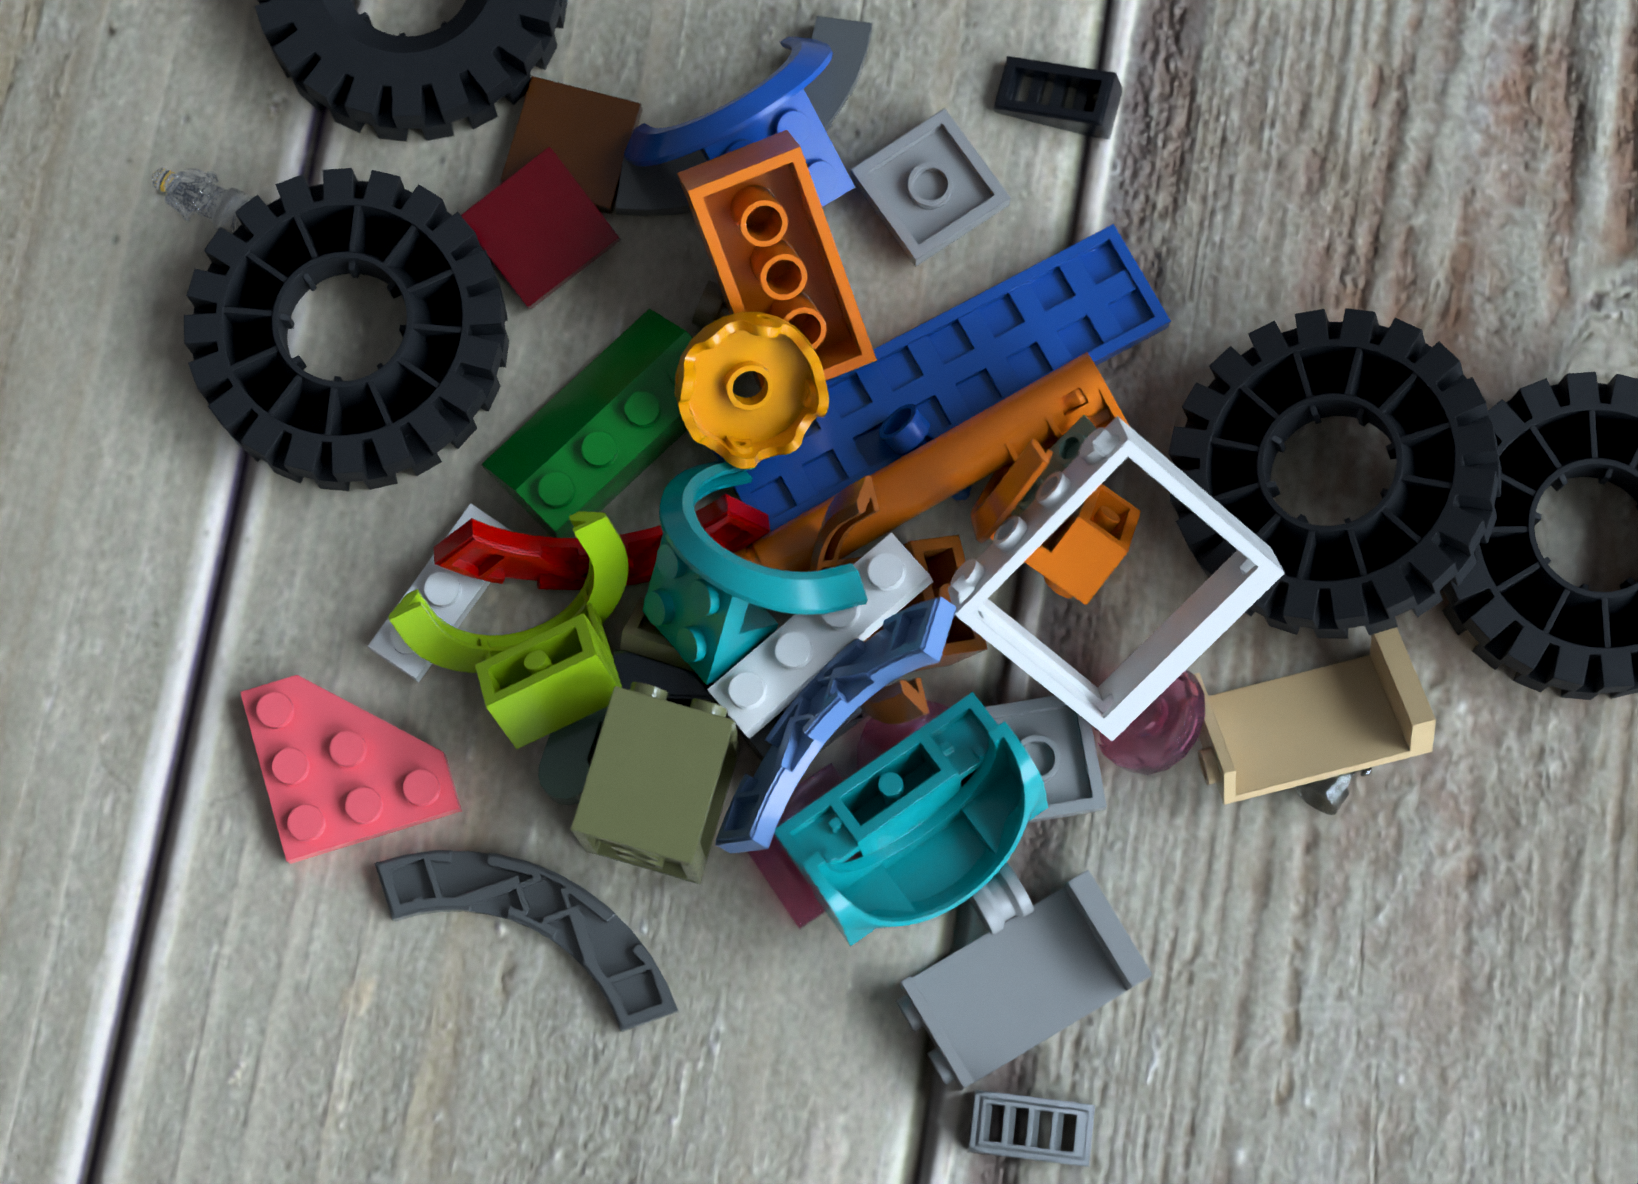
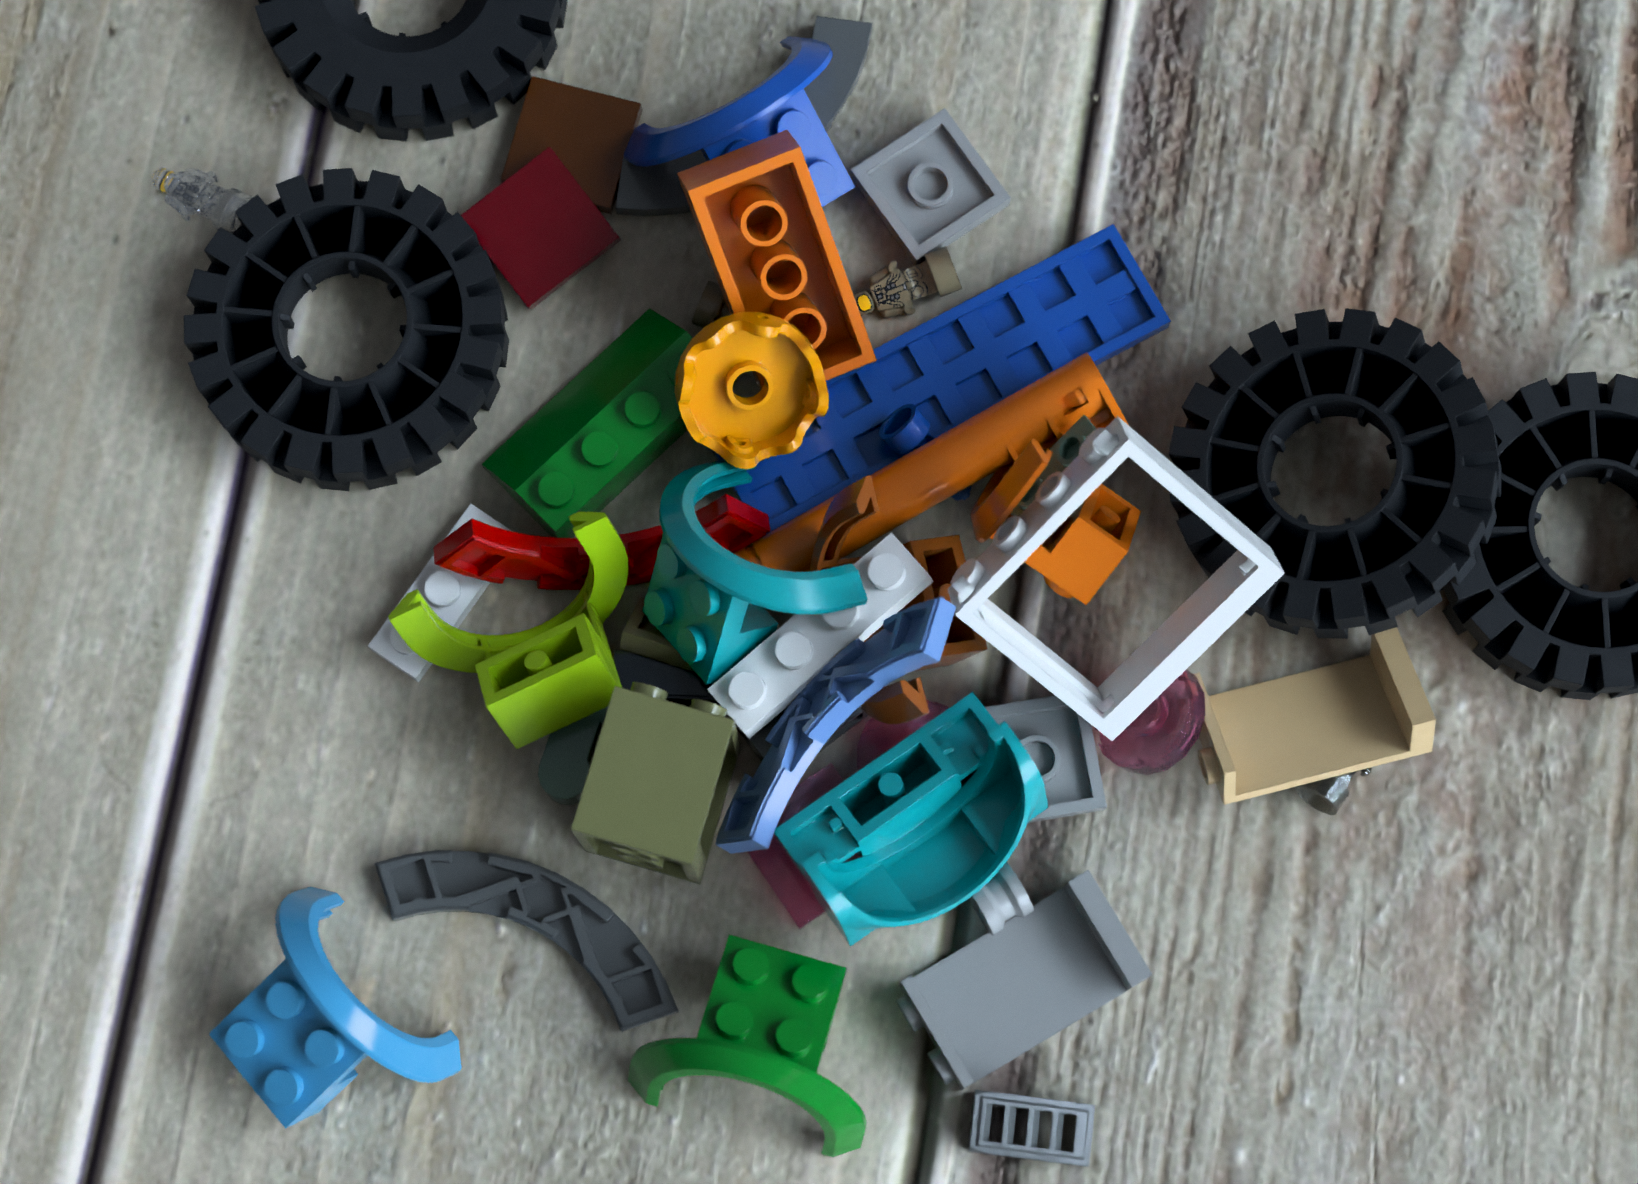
coral plate [240,675,462,864] -> none
black slope [993,56,1122,139] -> none
none -> dark azure piece [209,886,462,1129]
none -> green piece [628,934,867,1158]
none -> dark tan piece [853,246,962,318]

